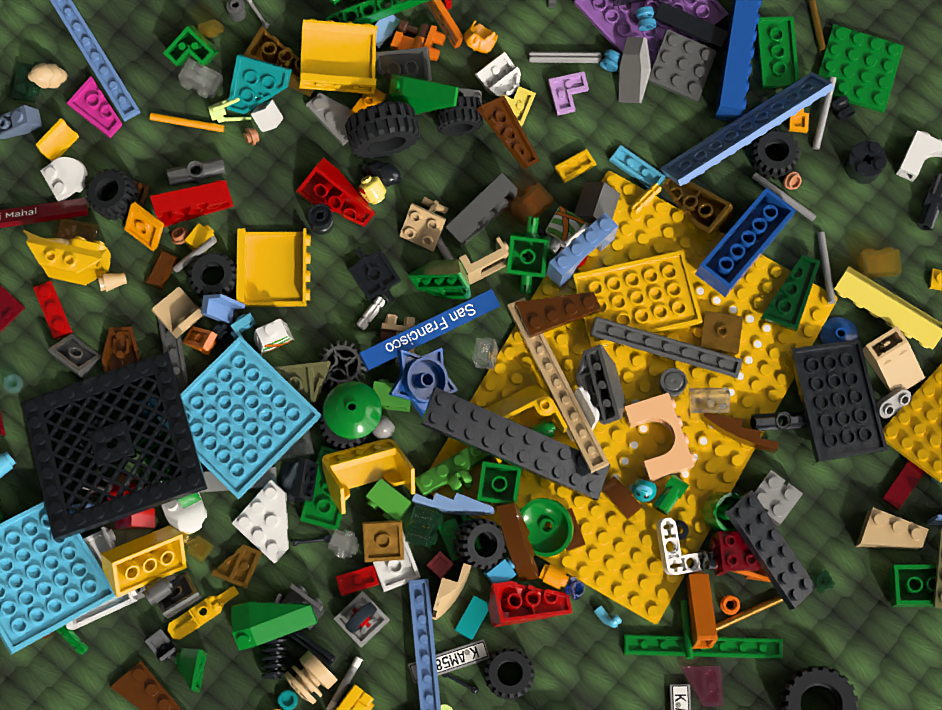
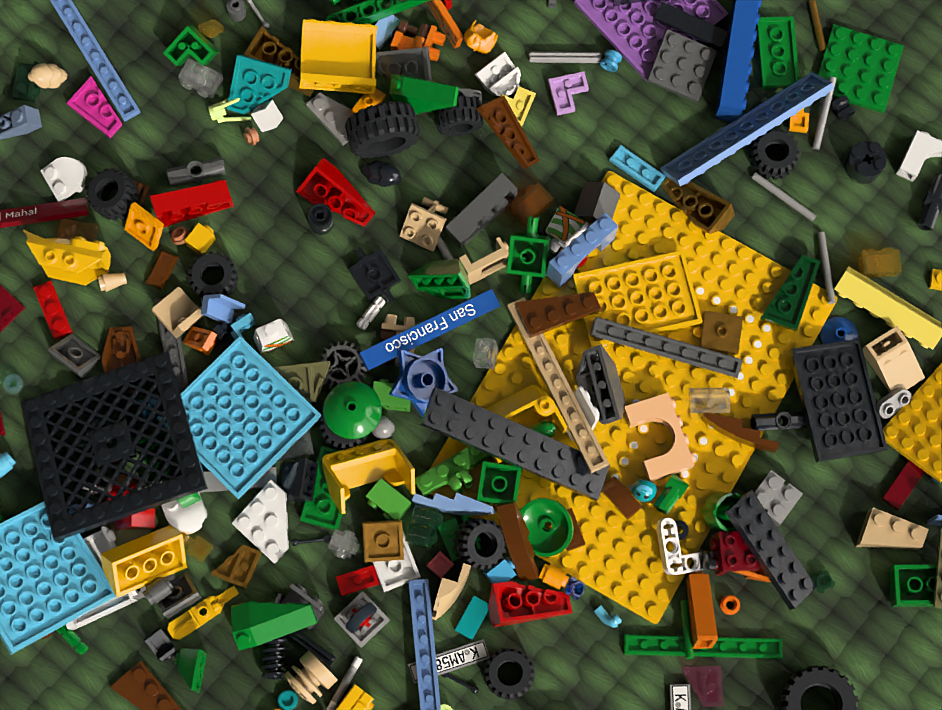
yellow panel [36,118,79,162] -> none
light orange bar [150,113,225,132] -> none
light grey bar [173,236,217,272] -> none
yellow panel [236,228,311,307] -> none
light yellow head [358,175,386,204] -> none
yellow plate [554,148,596,183] -> none
light grey piece [619,37,651,103] -> none
yellow axle [630,183,662,214] -> none
dark azure wheel [635,6,657,31] -> none
dark grey wheel [658,368,687,397] -> none
blue brick [695,188,796,297] -> none
pearl gold bar [716,595,783,632] -> none
nougat plate [783,171,802,190] -> none

